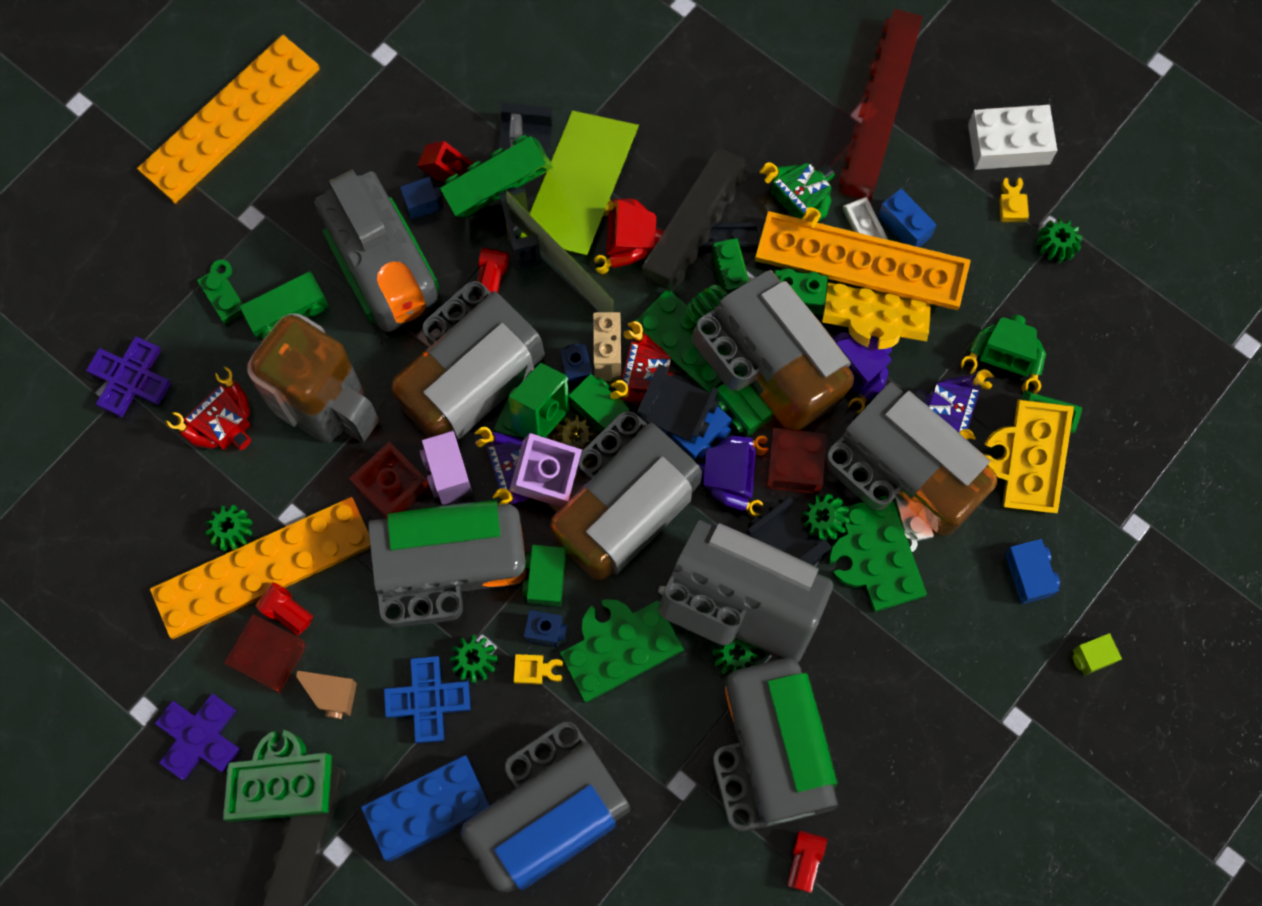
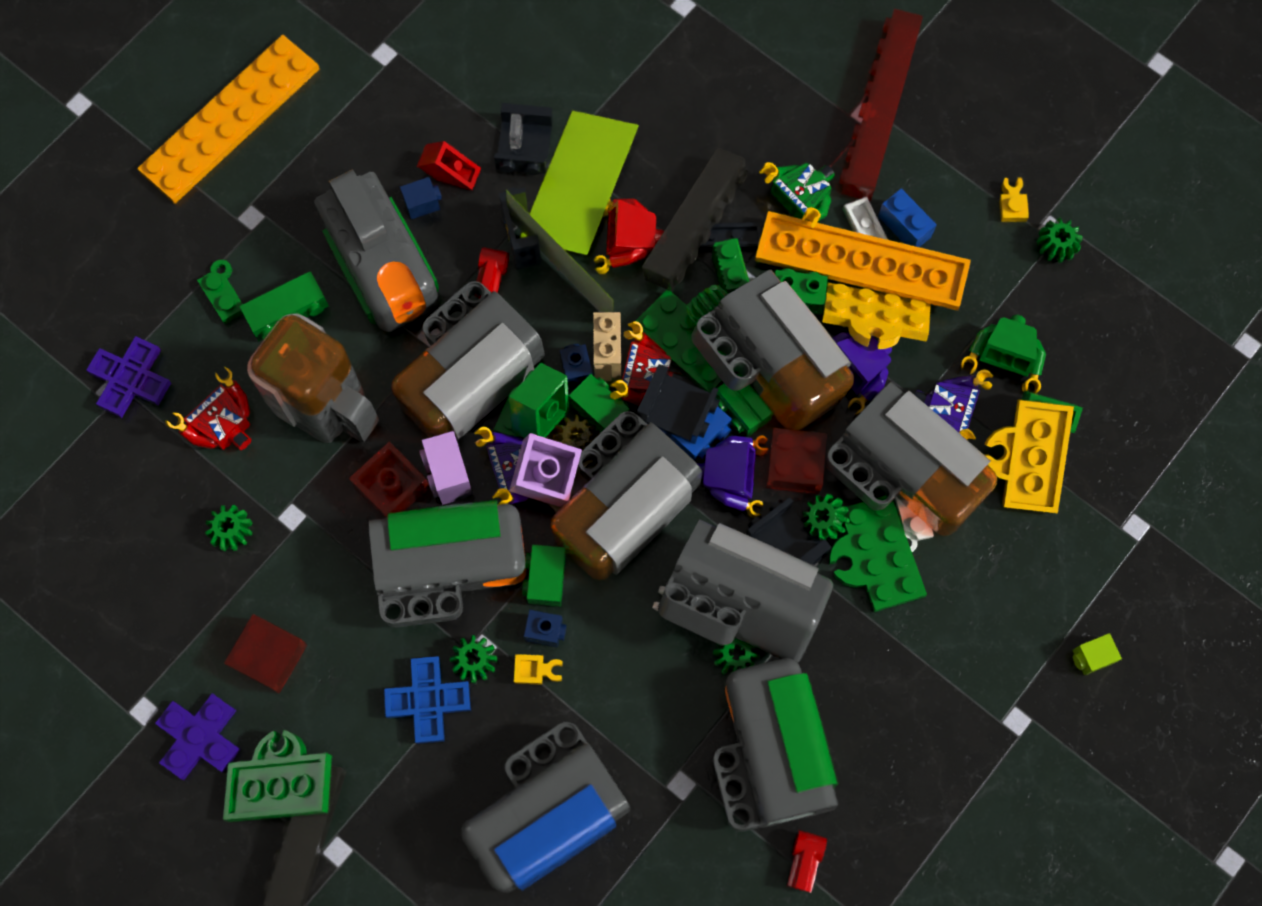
light orange plate [150,497,371,639] -> none
red piece [256,582,314,636] -> none
medium nougat slope [296,671,357,720] -> none
blue brick [361,755,490,862] -> none
green brick [440,135,553,218] -> none
green plate [561,599,684,703] -> none
white brick [968,105,1057,170] -> none
blue brick [1005,539,1060,604] -> none

